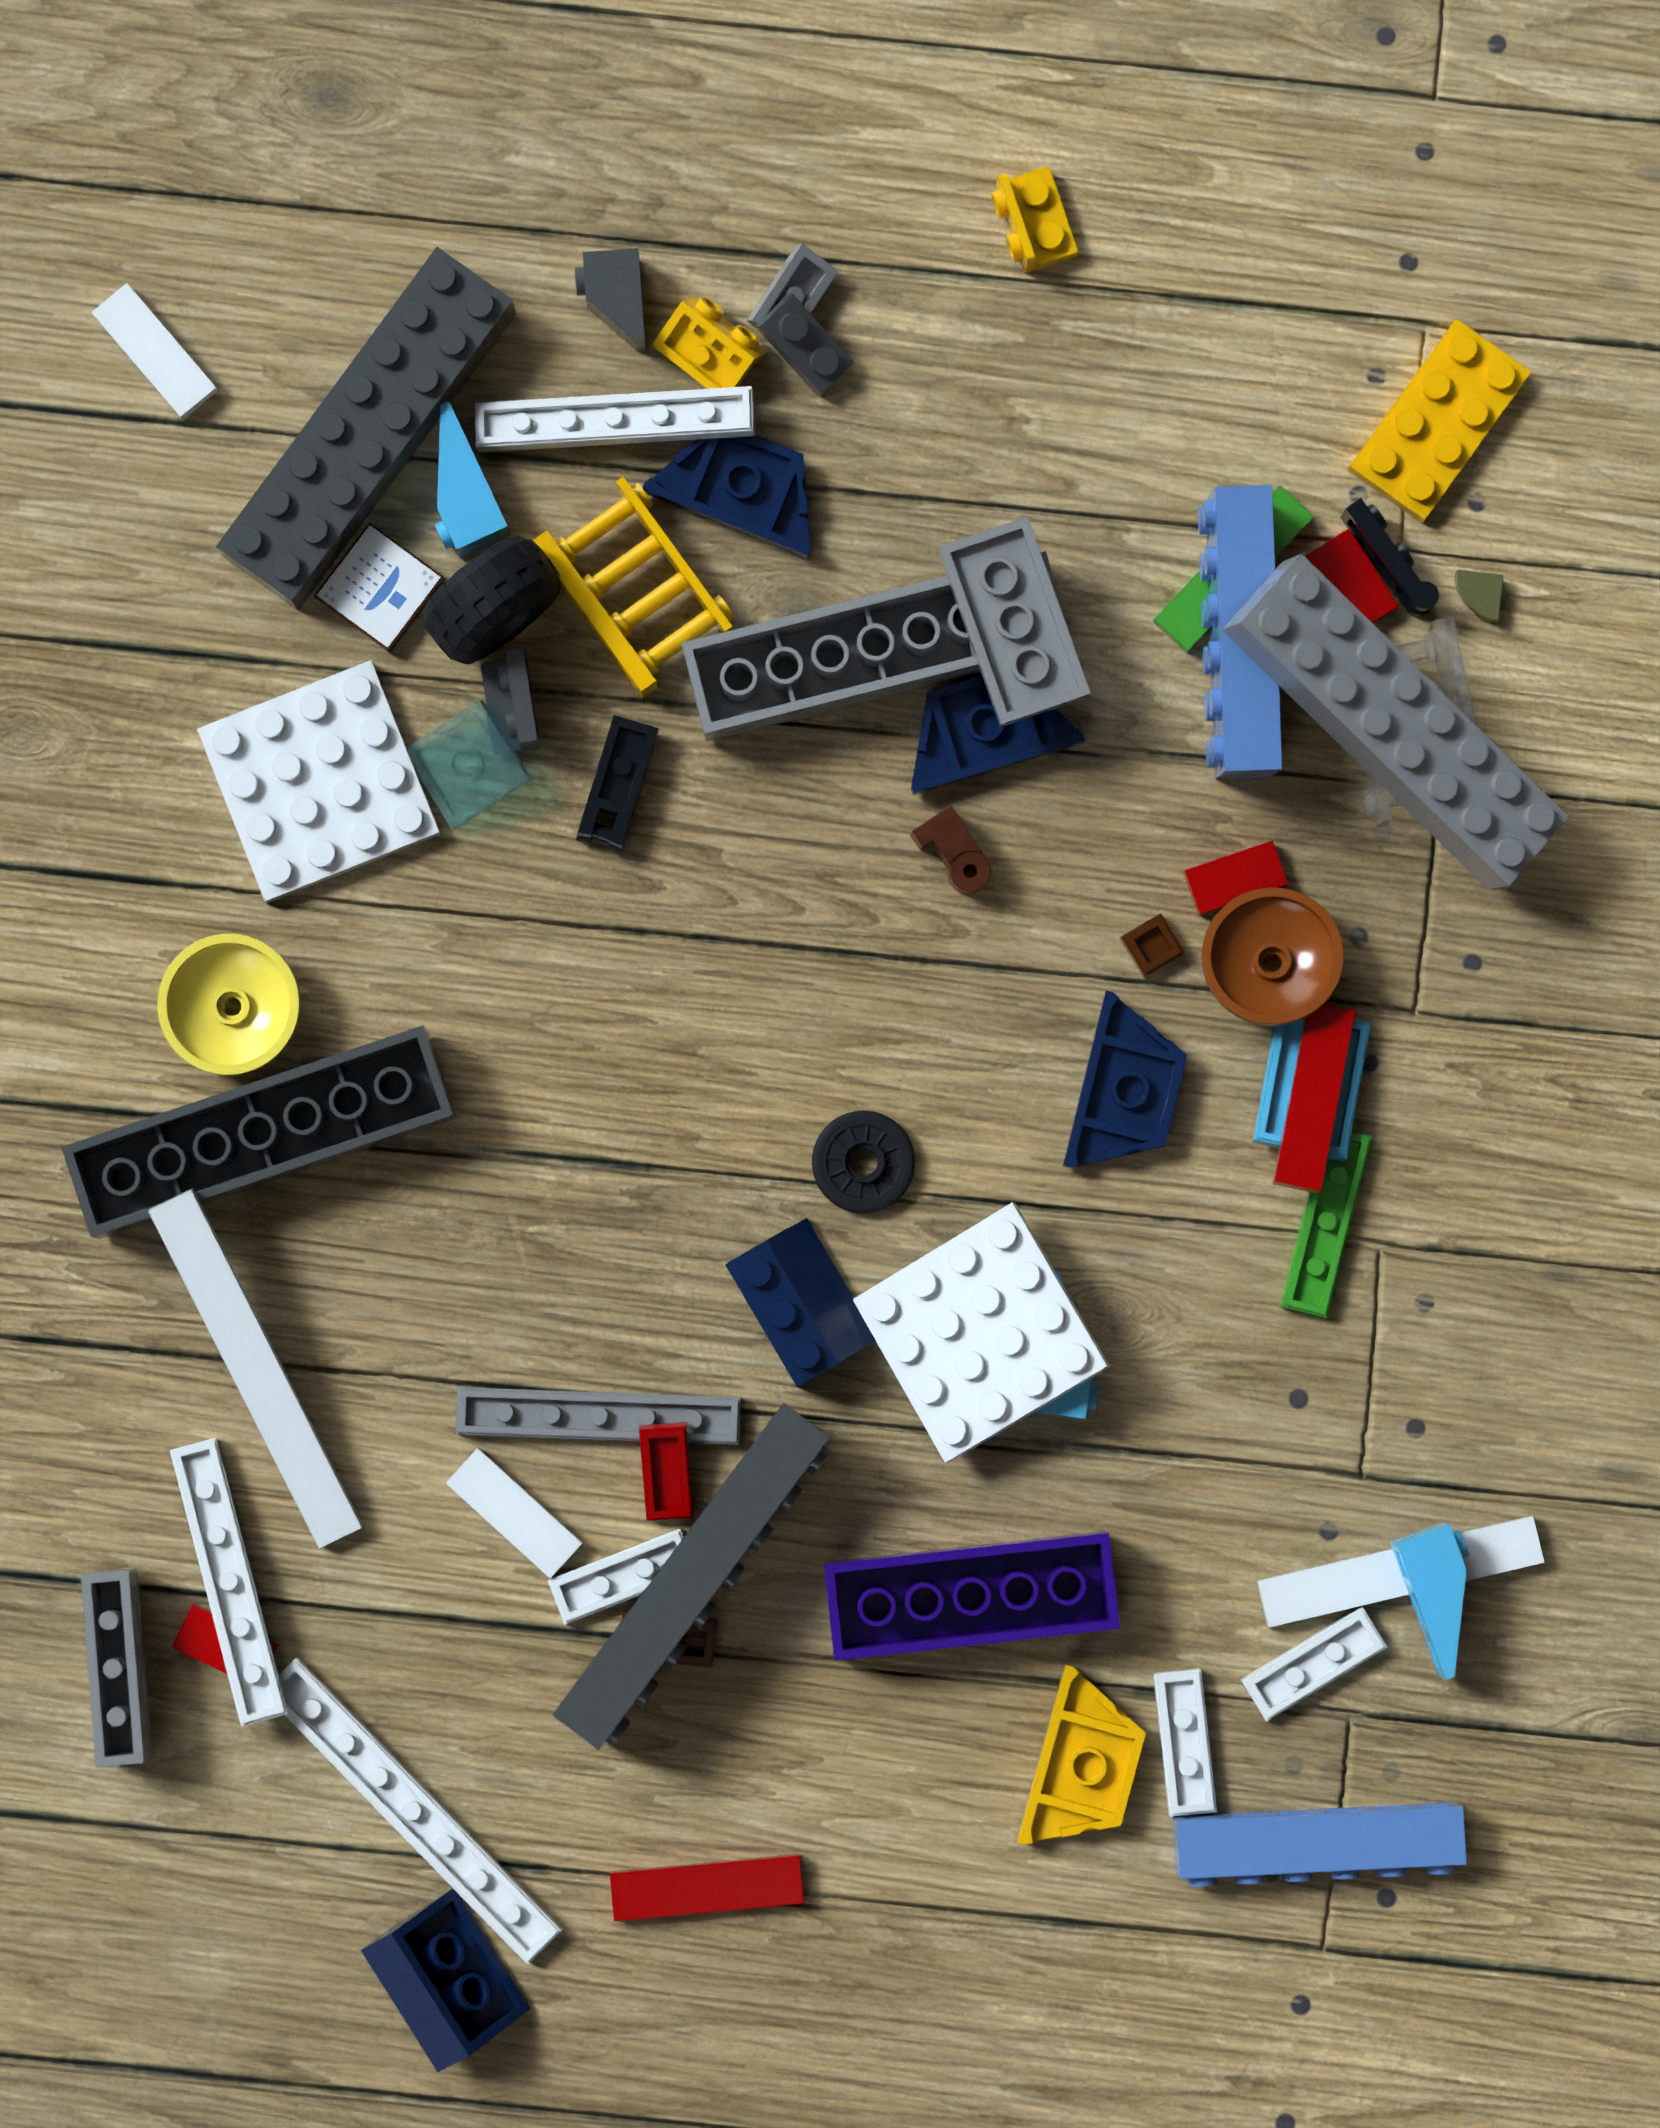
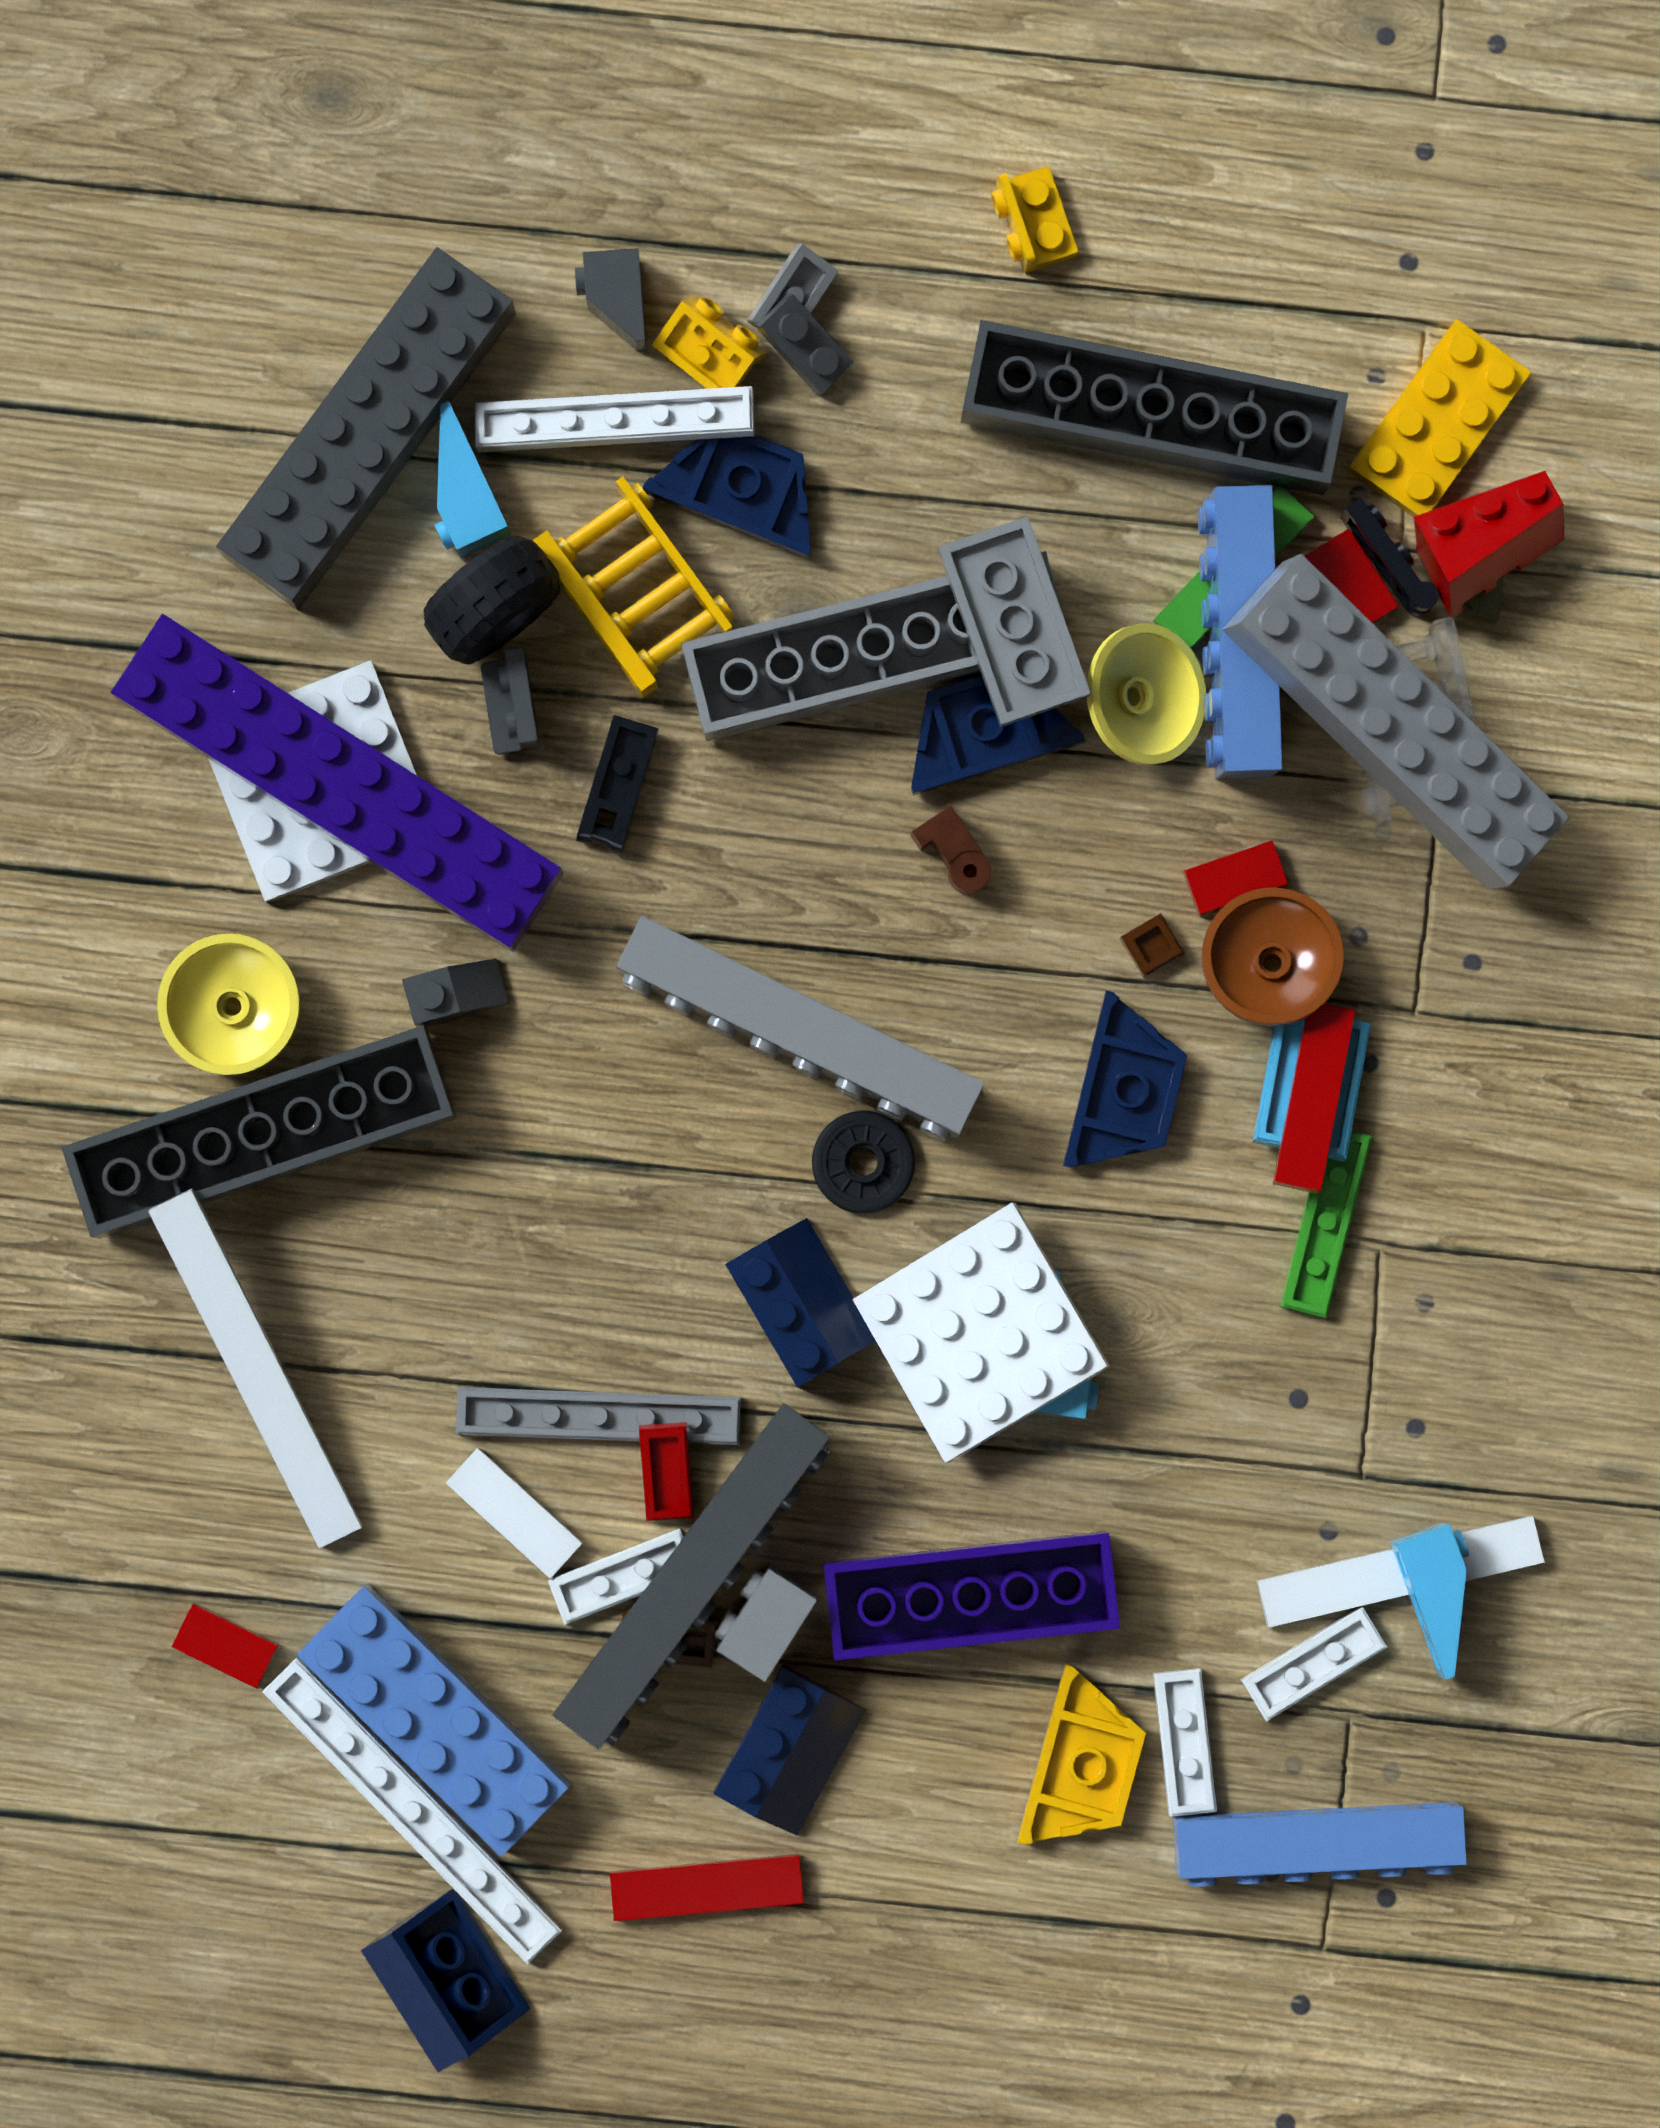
light grey brick [81,1568,153,1767] -> none
white tile [91,283,218,420] -> none
white tile [170,1438,289,1727] -> none
white tile [314,522,445,654] -> none
clear light blue tile [406,700,532,829] -> none
none -> dark purple brick [110,613,564,952]
none -> medium blue brick [297,1583,571,1857]
none -> dark grey slope [402,958,509,1027]
none -> light grey brick [616,915,984,1142]
none -> dark blue slope [713,1663,866,1835]
none -> light grey brick [714,1565,817,1682]
none -> dark grey brick [960,320,1348,495]
none -> light yellow dish [1087,623,1206,765]
none -> red wedge [1414,471,1565,619]

